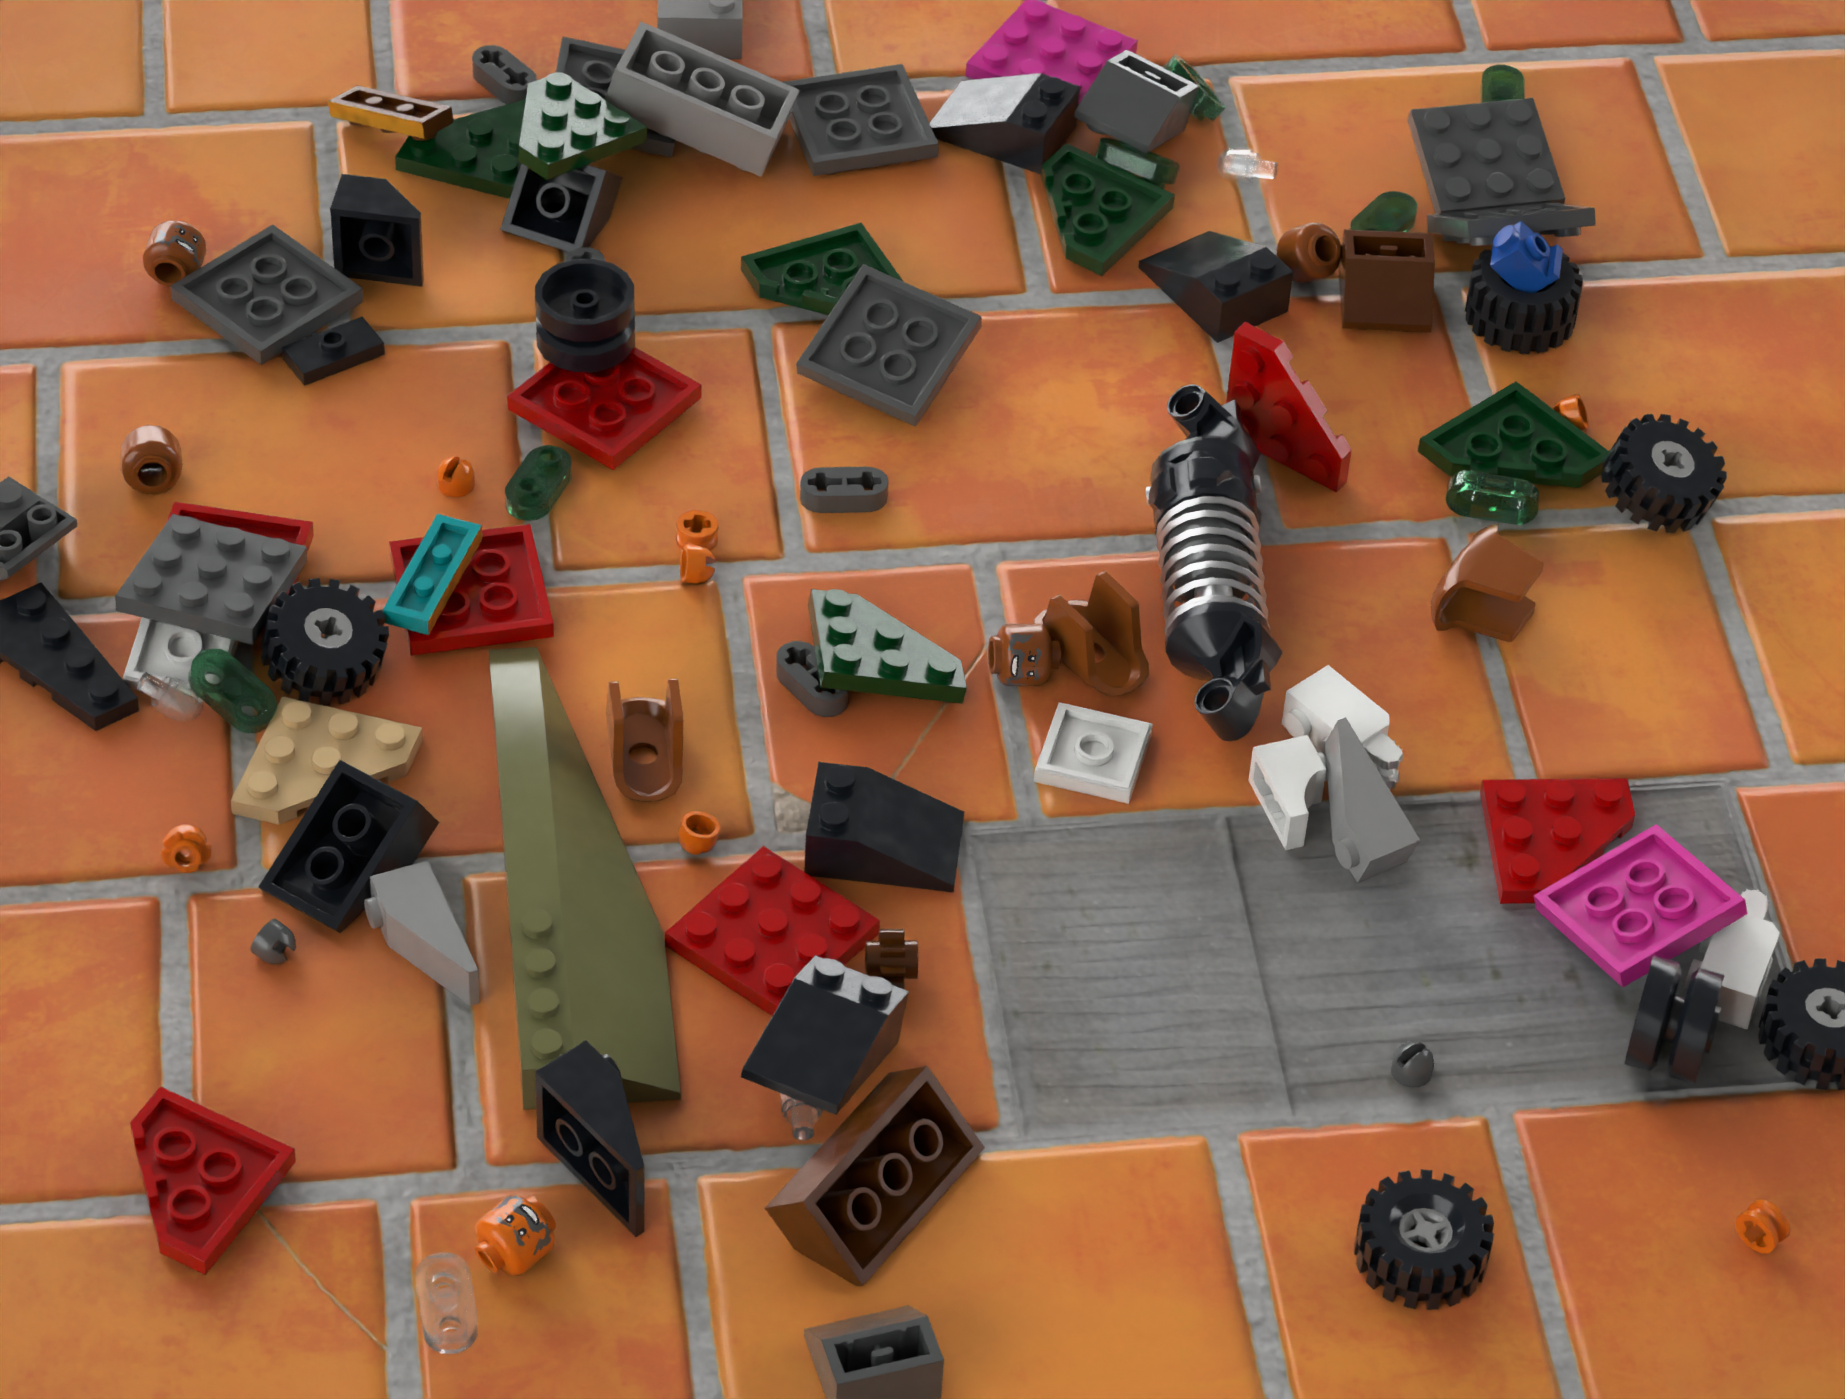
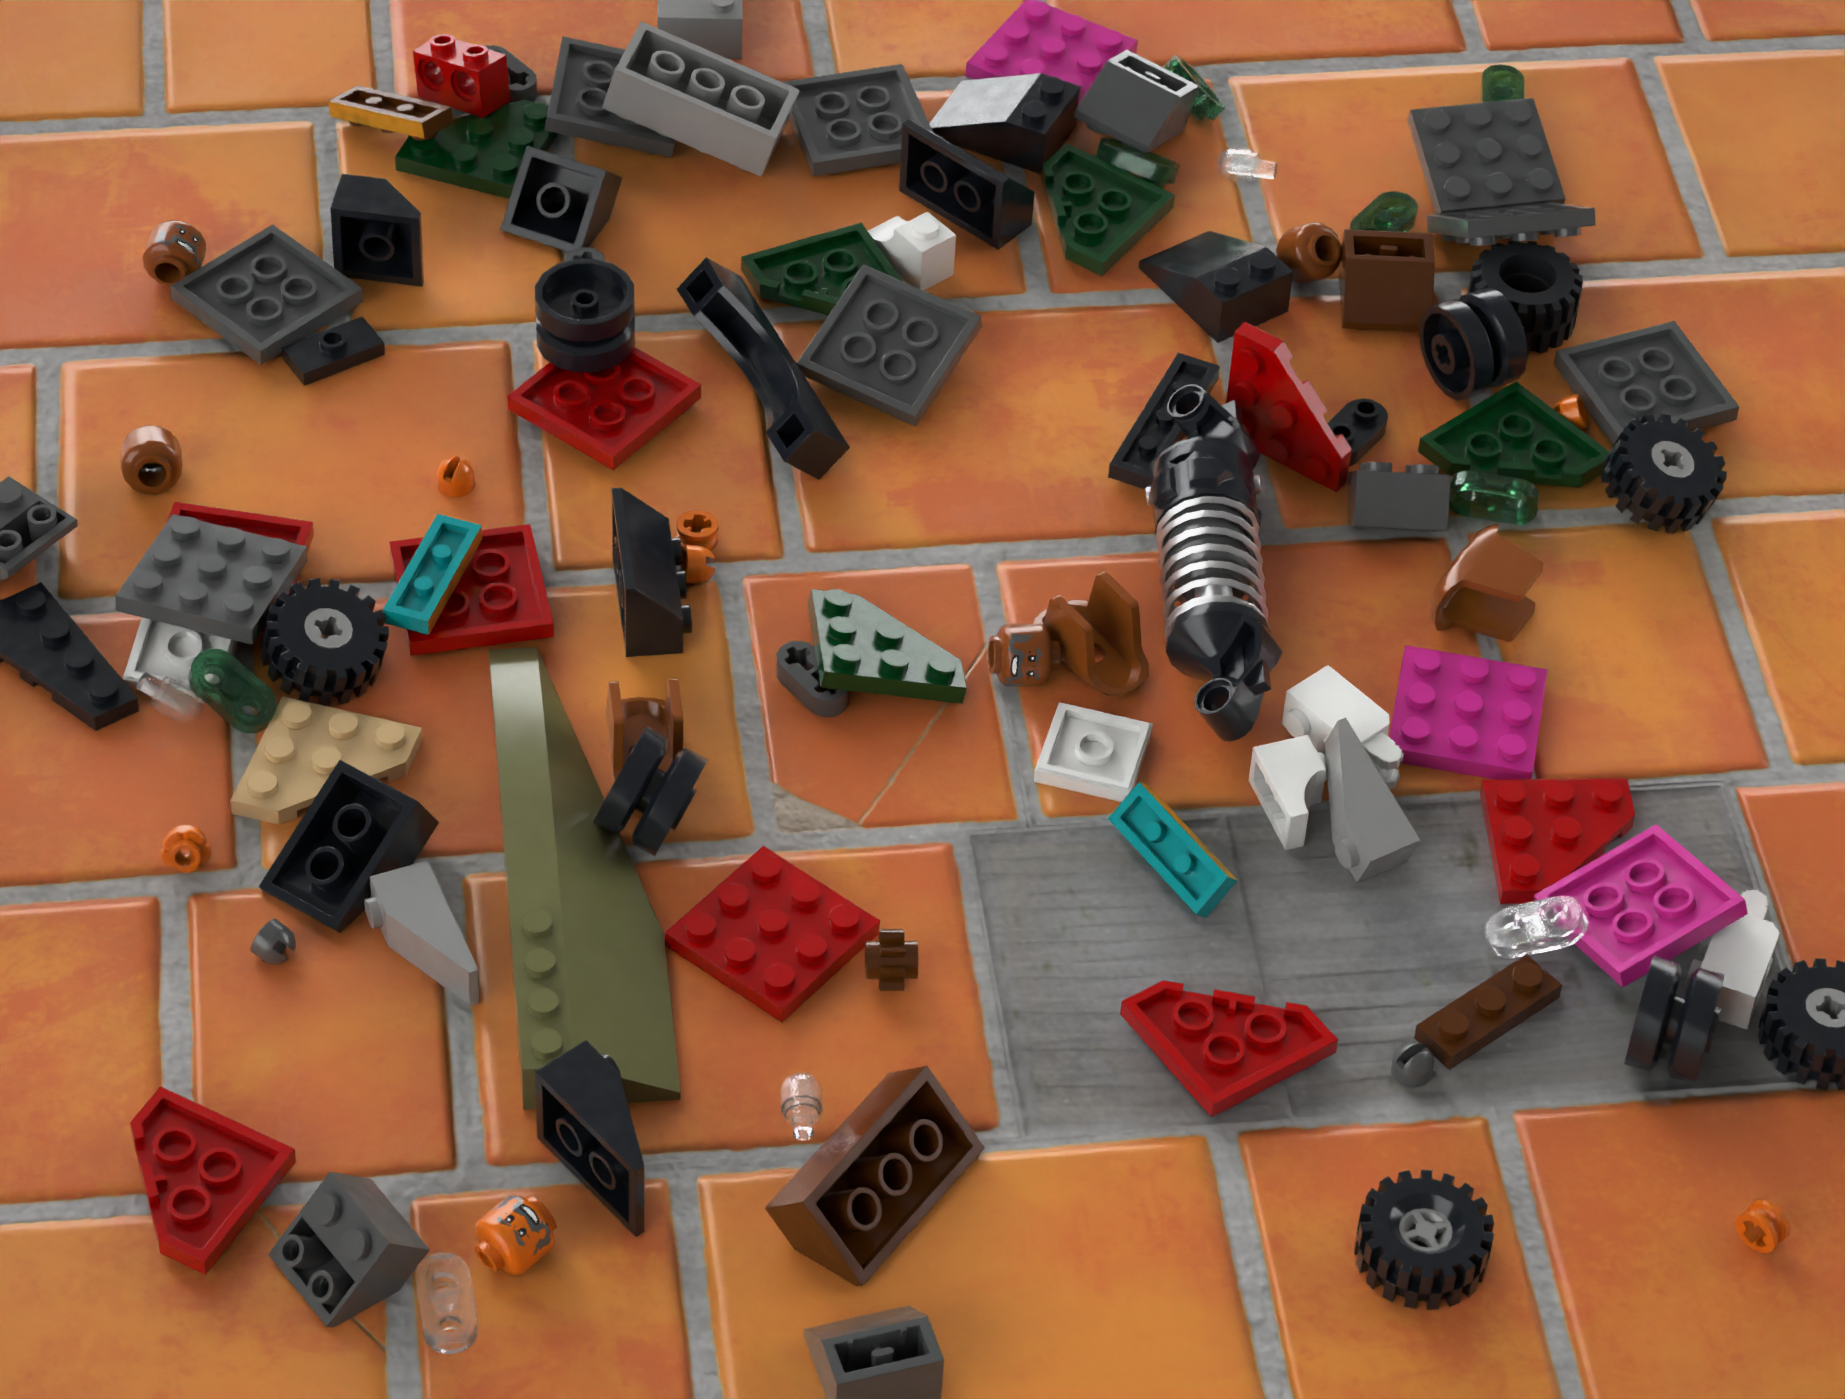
clear green plate [505,445,572,521] -> none
dark green plate [518,72,647,180] -> none
orange hinge [678,811,720,855] -> none
black slope [741,955,909,1115] -> none
dark grey beam [800,467,889,513] -> none
black slope [804,762,965,892] -> none
blue brick [1490,221,1563,293] -> none
none -> dark grey slope [268,1172,430,1328]
none -> red brick [413,34,511,118]
none -> black wheel [593,726,708,856]
none -> black slope [612,487,692,657]
none -> black arch [677,257,850,480]
none -> white arch [868,211,956,291]
none -> black slope [899,119,1034,250]
none -> black plate [1108,353,1220,490]
none -> teal plate [1108,782,1238,918]
none -> red plate [1120,980,1338,1117]
none -> black plate [1327,399,1388,467]
none -> dark grey slope [1347,462,1450,531]
none -> dark pink plate [1389,645,1548,780]
none -> reddish brown plate [1414,954,1562,1070]
none -> black wheel [1419,287,1528,400]
none -> clear plate [1485,895,1588,959]
none -> dark grey plate [1554,321,1739,445]

